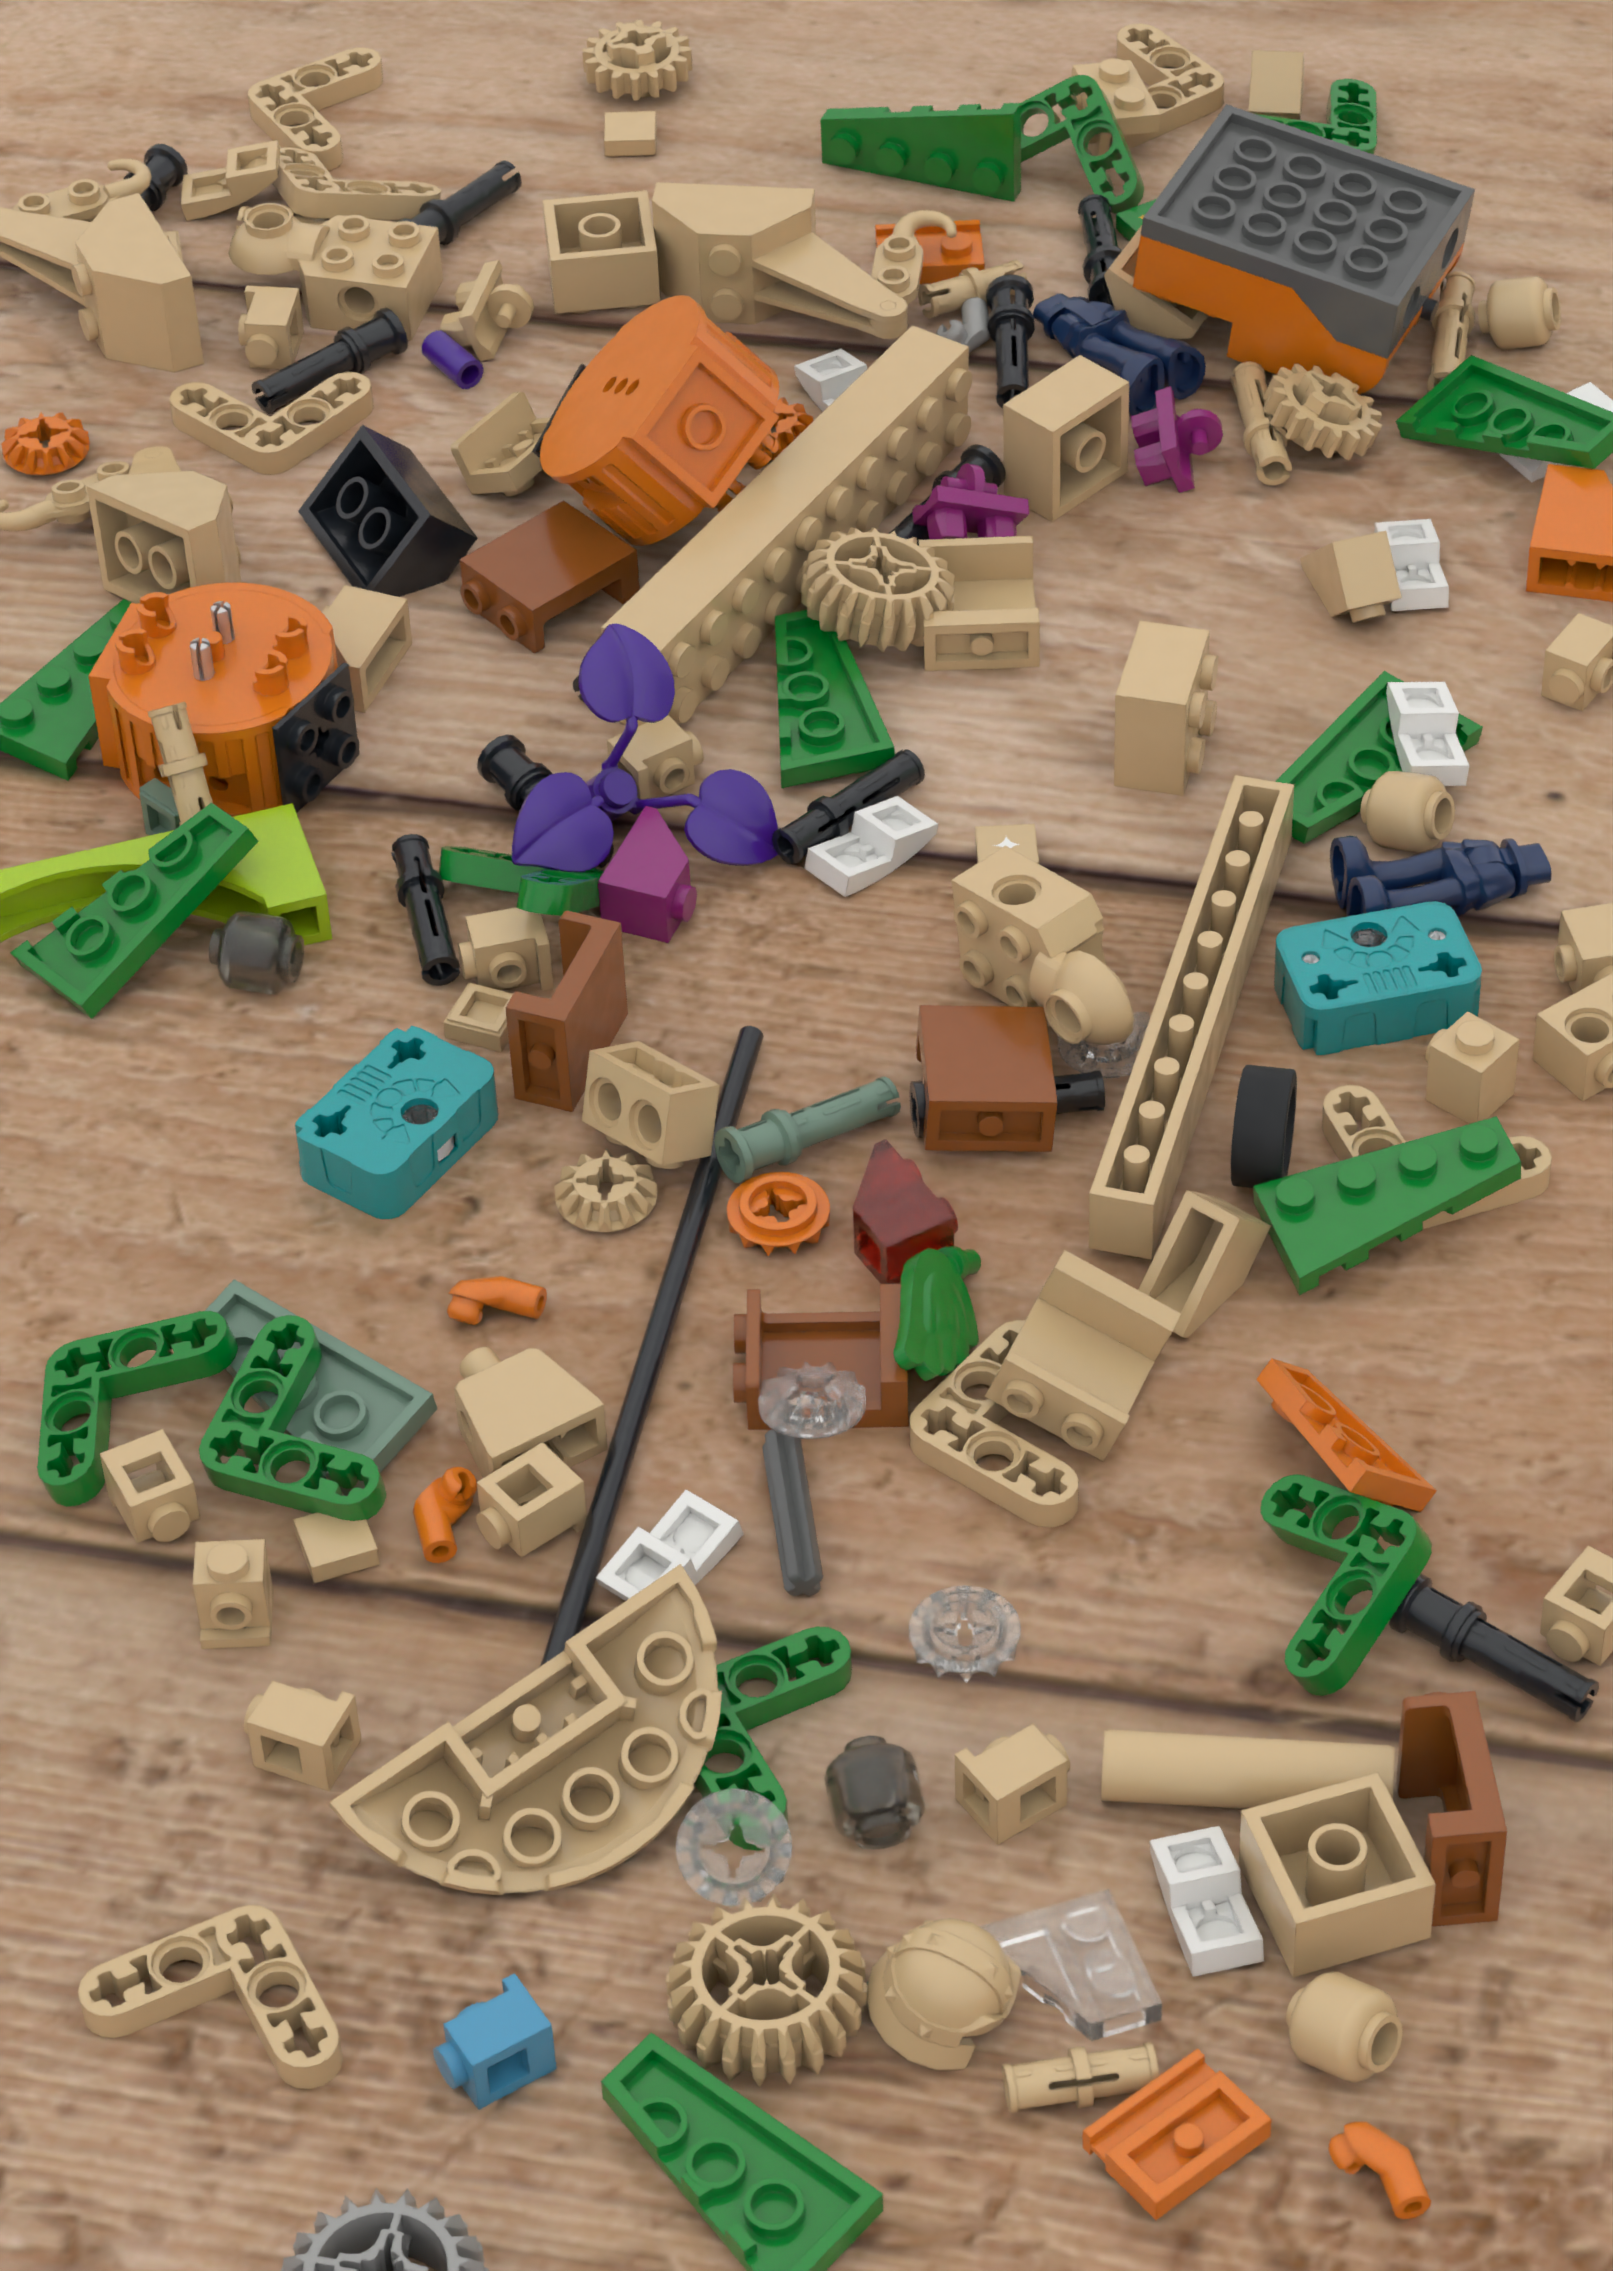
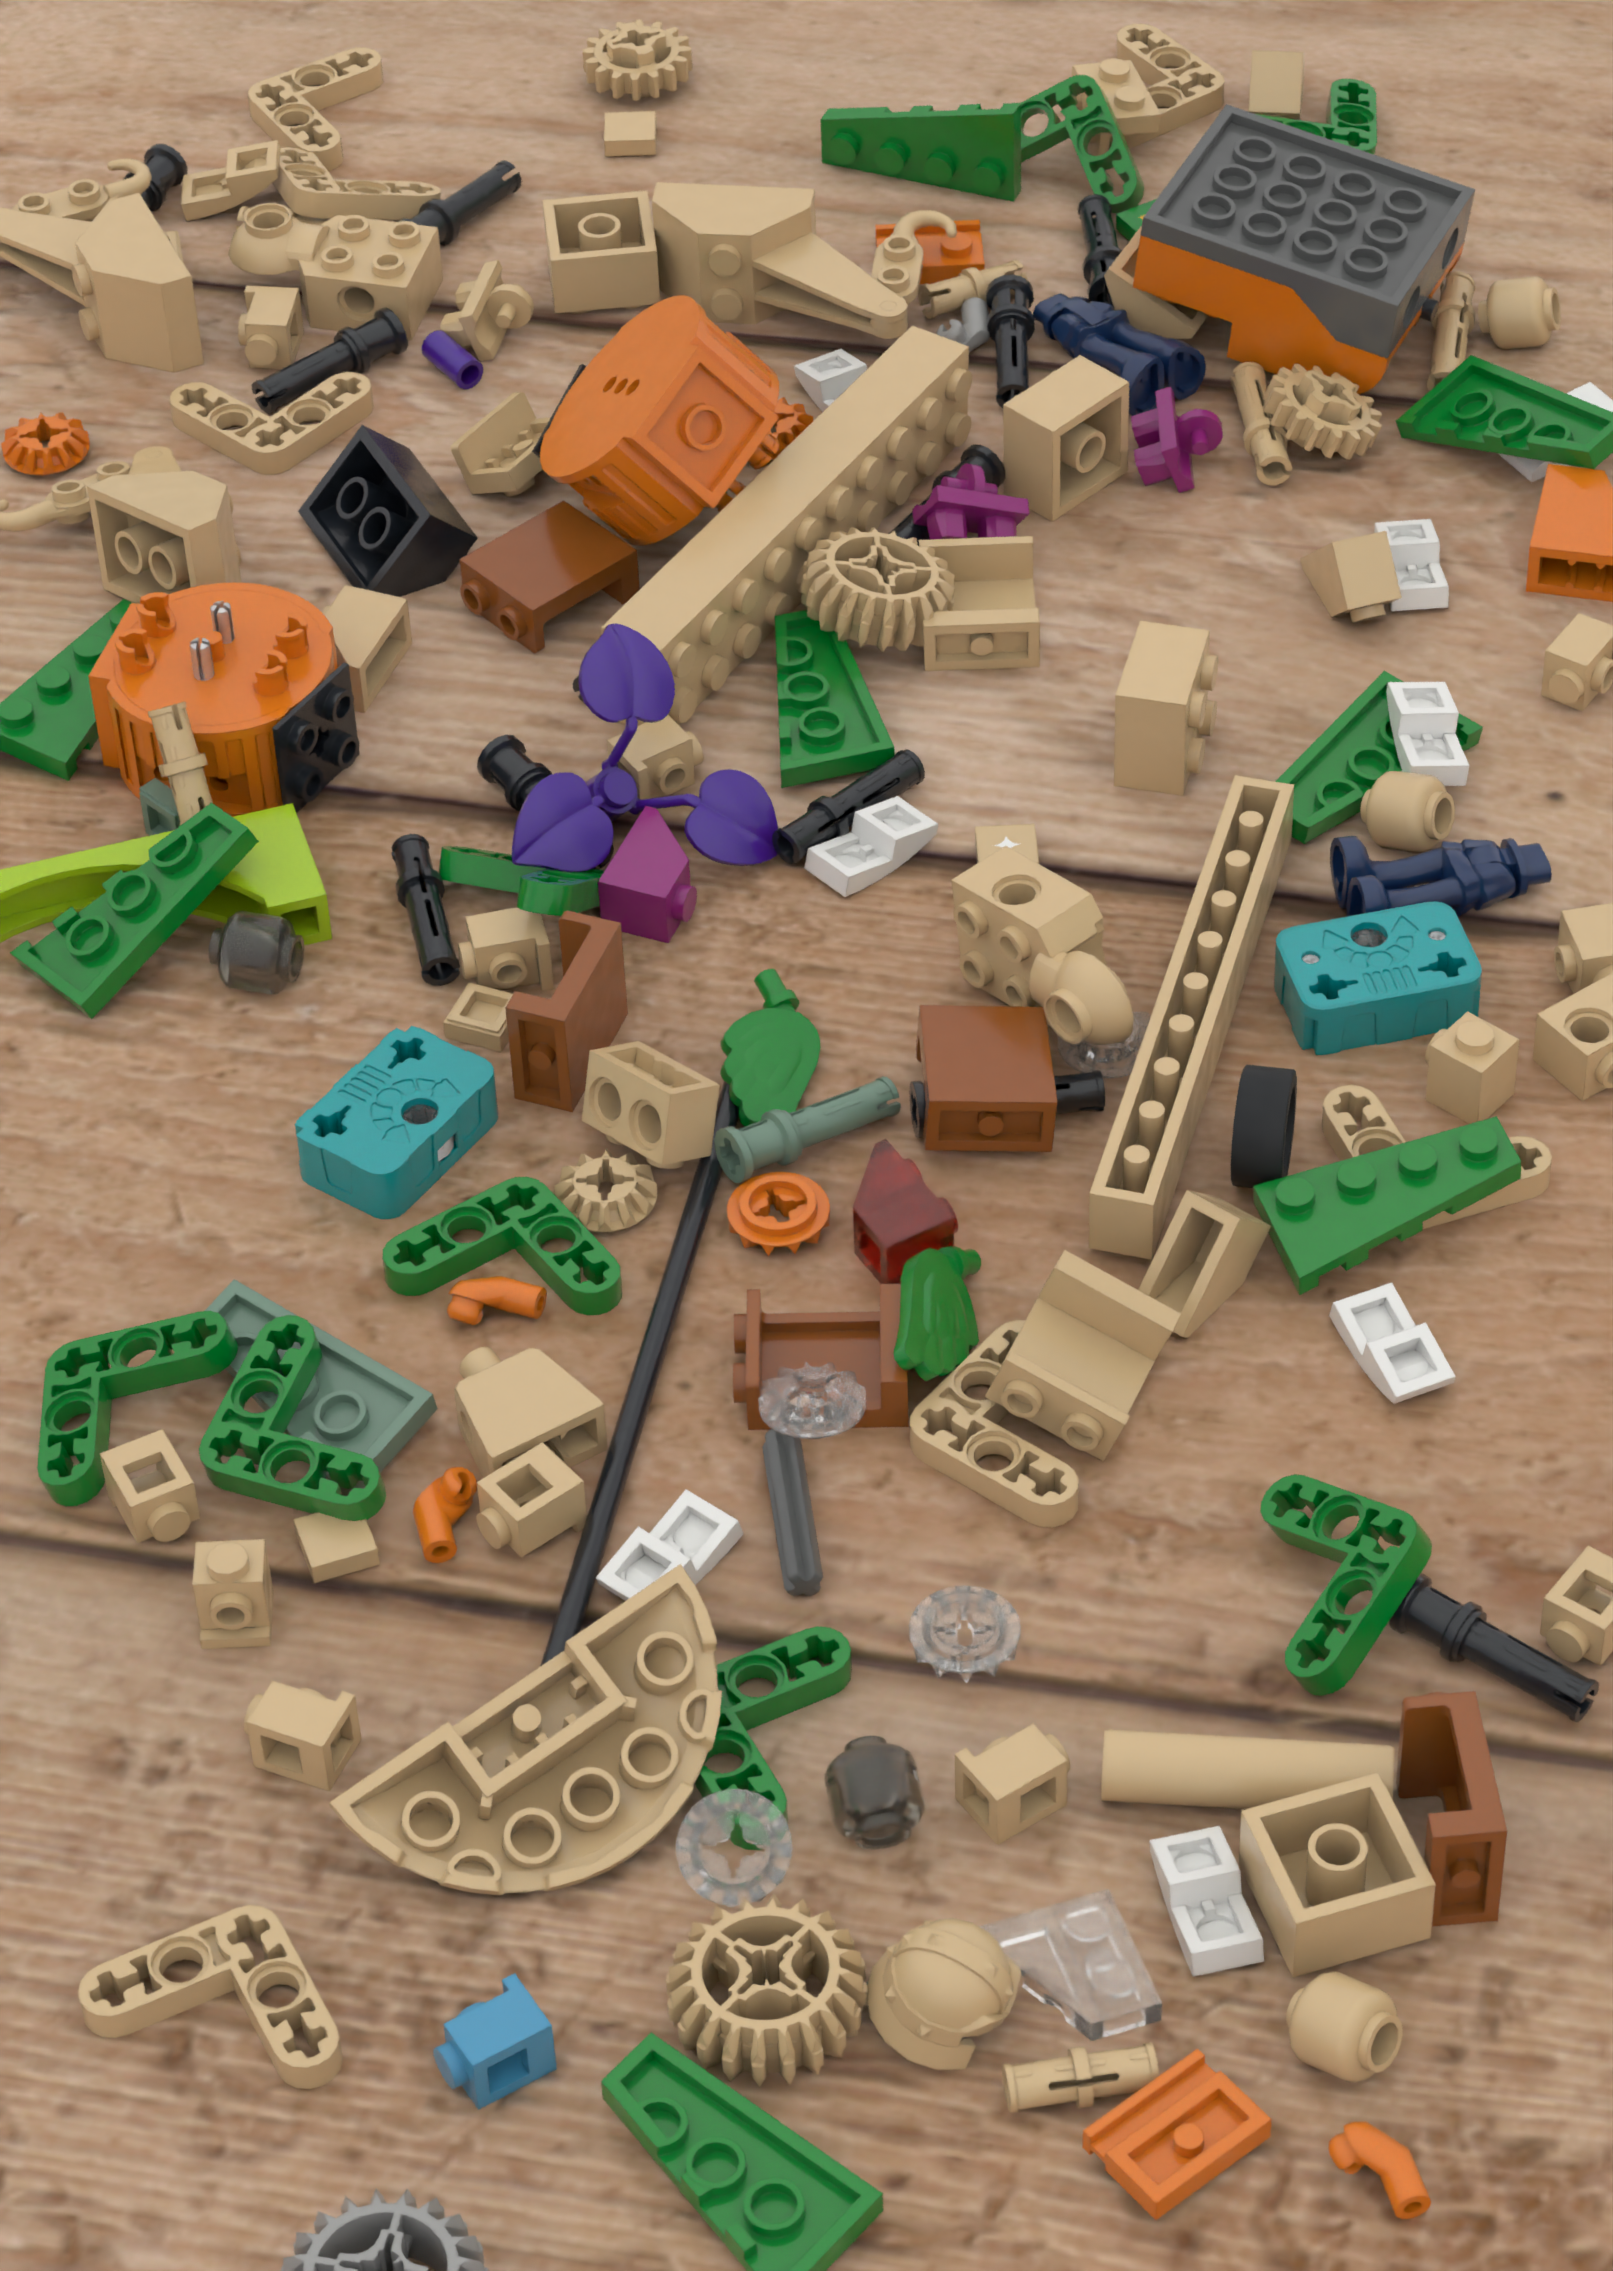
orange wing [1256,1358,1437,1512] -> none
none -> green beam [382,1177,622,1316]
none -> green animal [720,969,821,1127]
none -> white slope [1329,1282,1456,1404]

